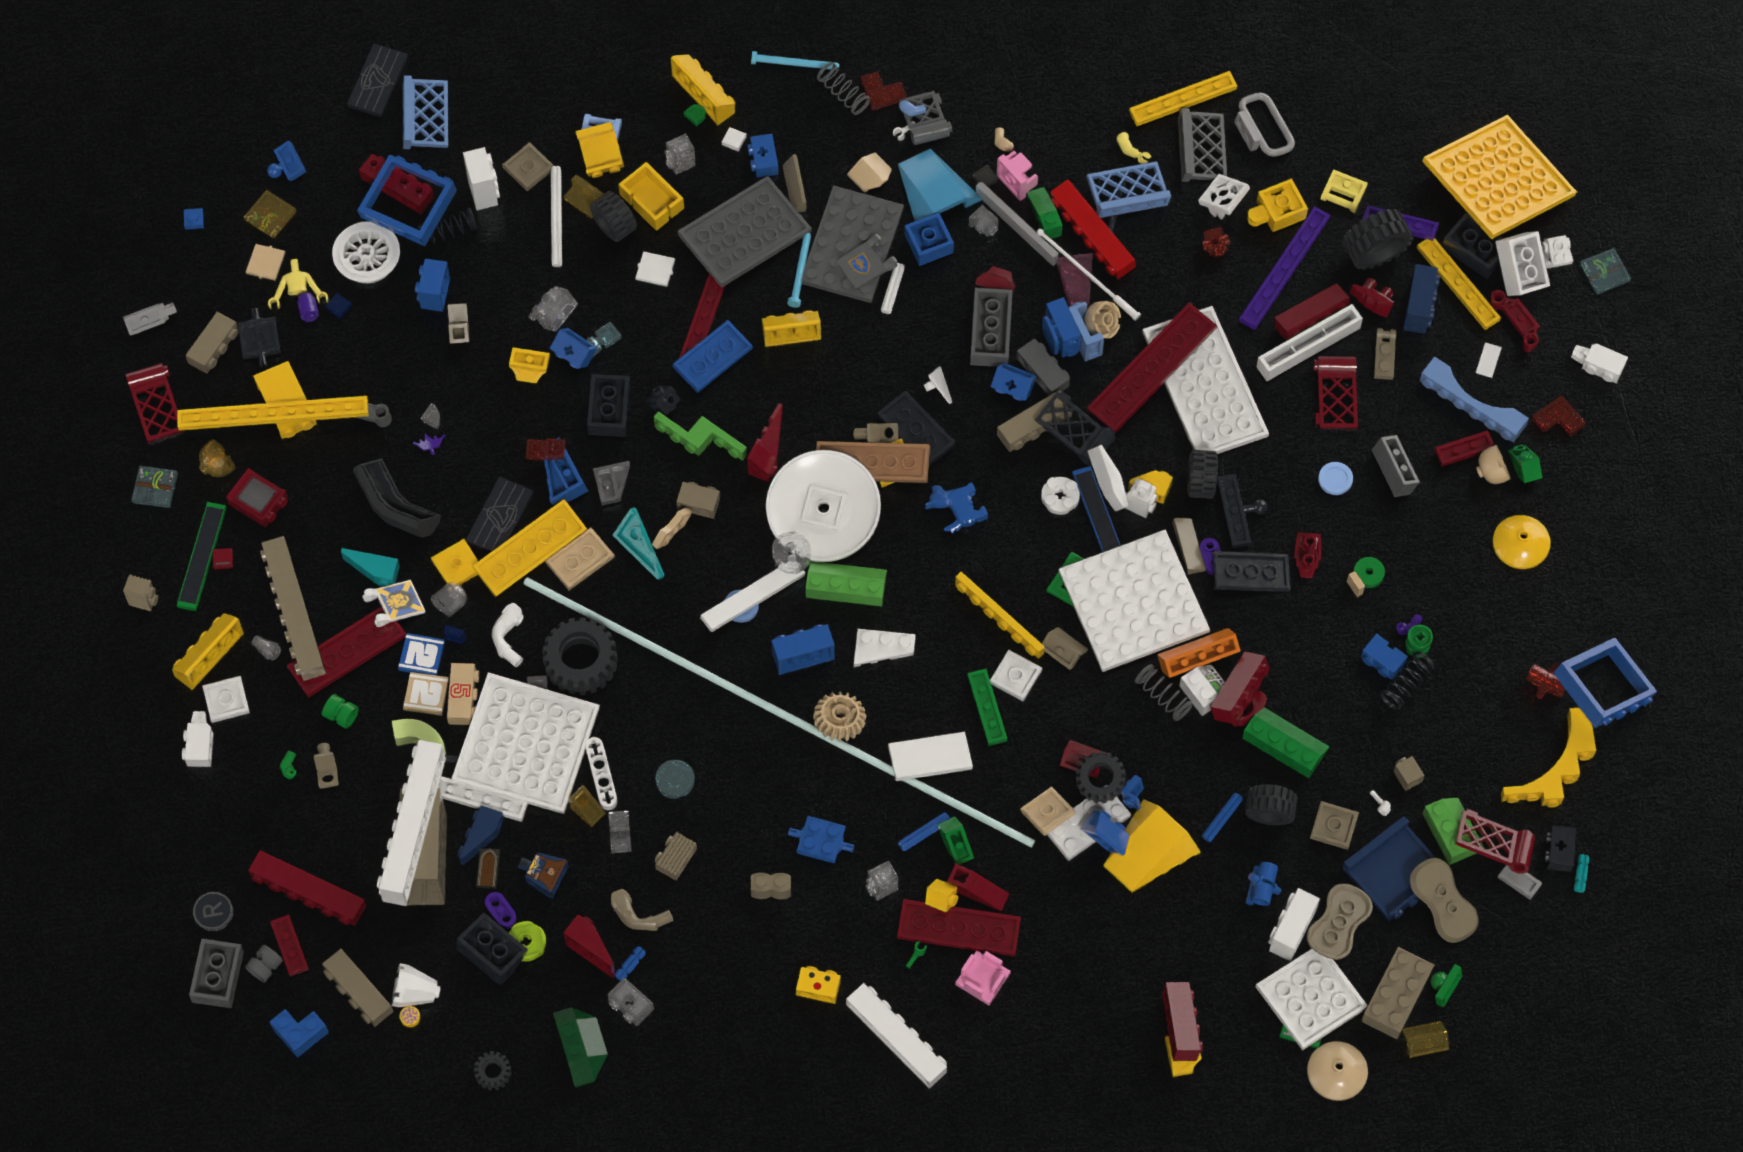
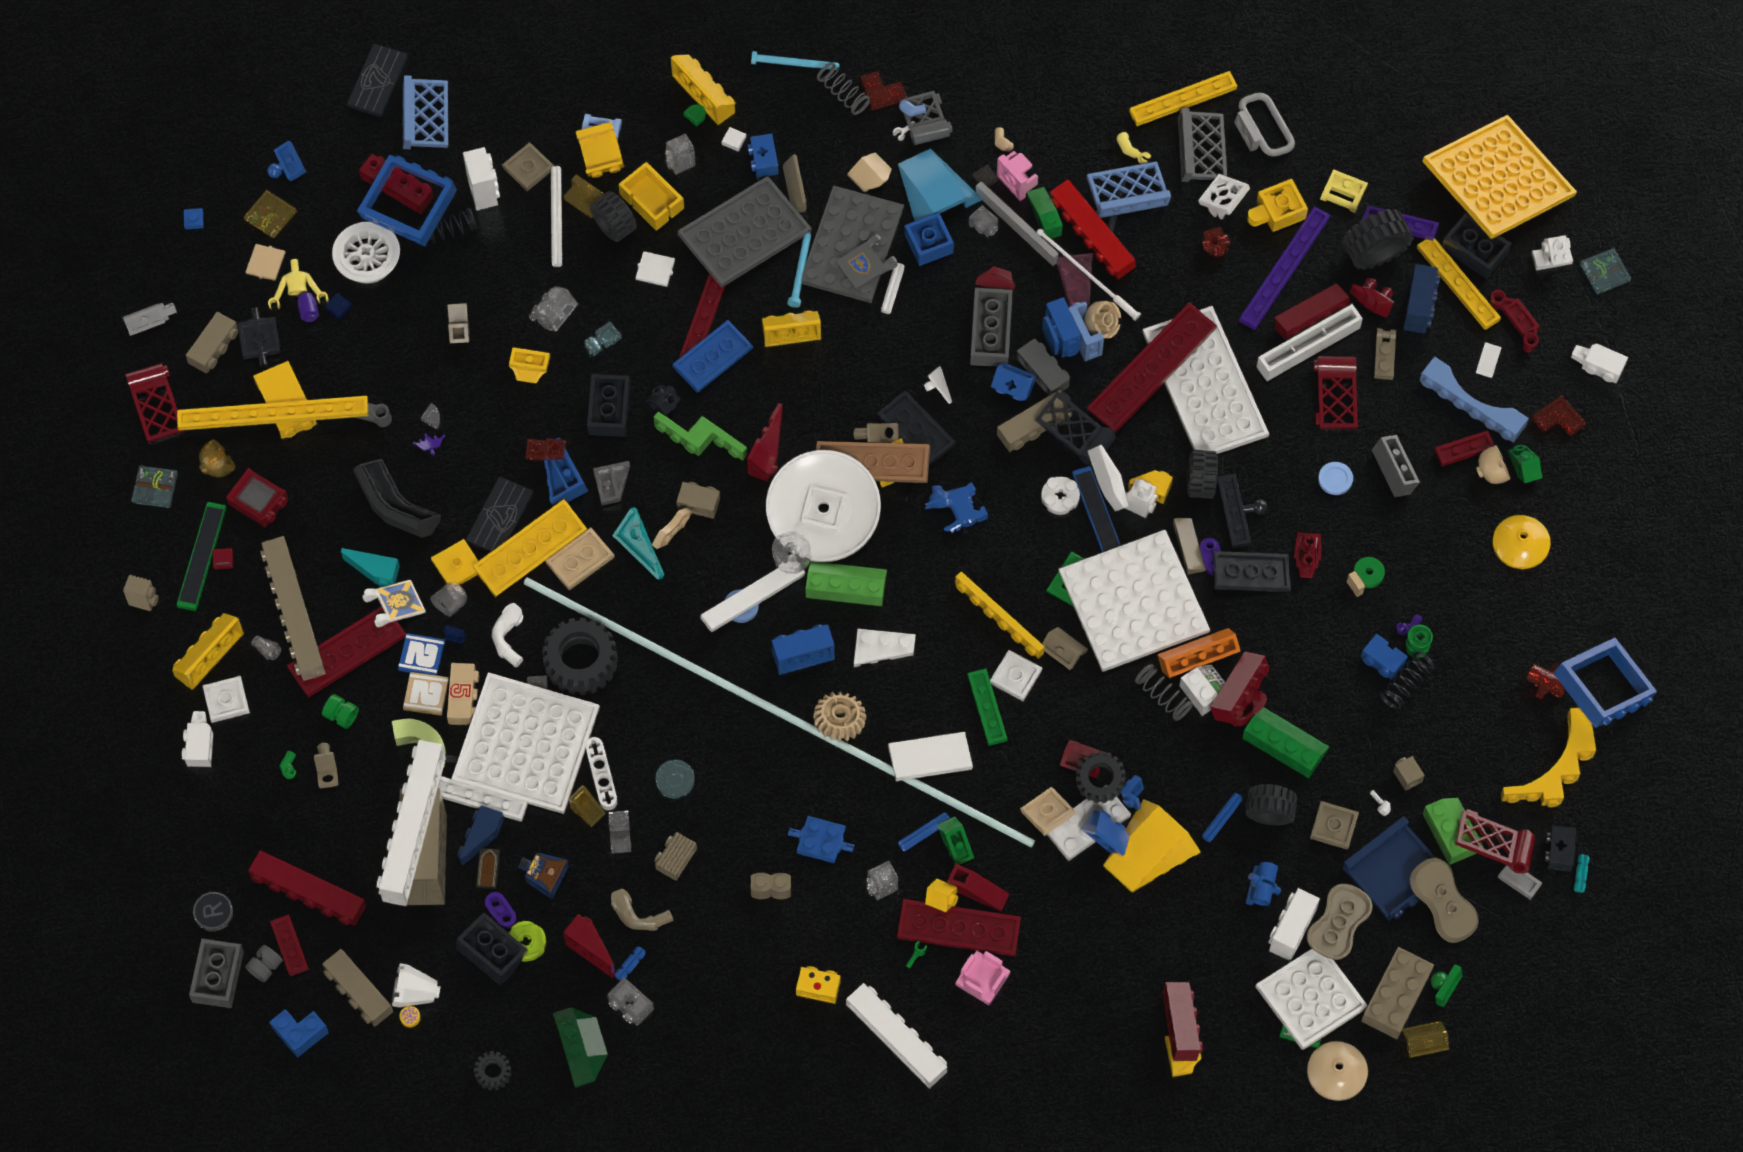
blue brick [415,259,450,312] -> none
blue brick [550,328,597,369] -> none
white brick [1495,231,1550,296] -> none

